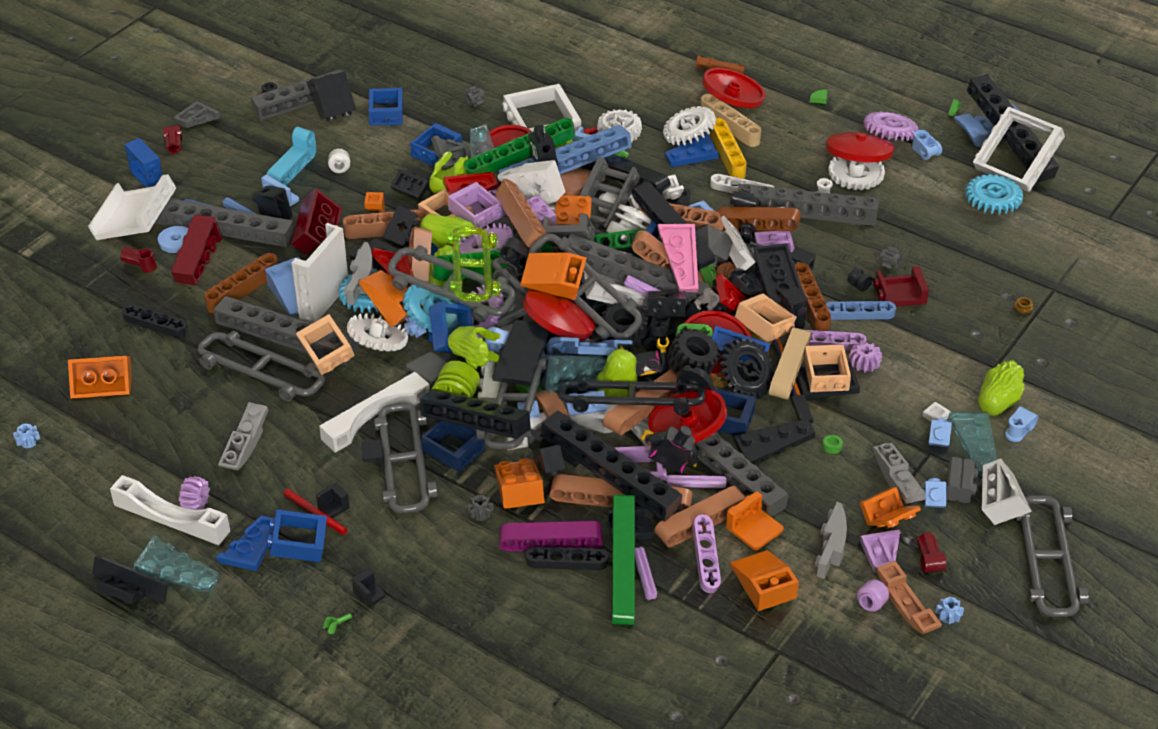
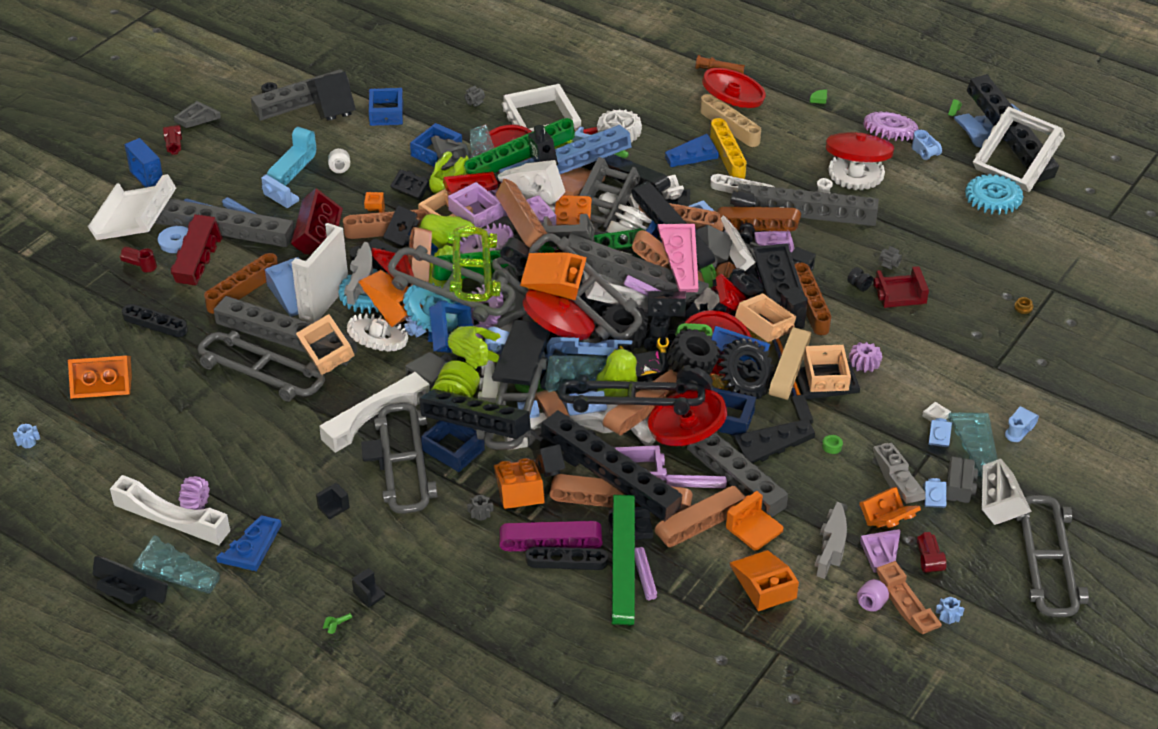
light grey slope [218,402,269,470] -> none
black torso [252,186,293,220] -> none
blue window [267,509,327,562] -> none
red bar [284,489,348,535] -> none
black torso [640,426,699,474] -> none
white gear [663,106,716,146] -> none
lavender beam [692,514,721,593] -> none
lavender beam [806,330,867,351] -> none
medium blue beam [826,301,896,320] -> none
lime hair [978,360,1025,416] -> none

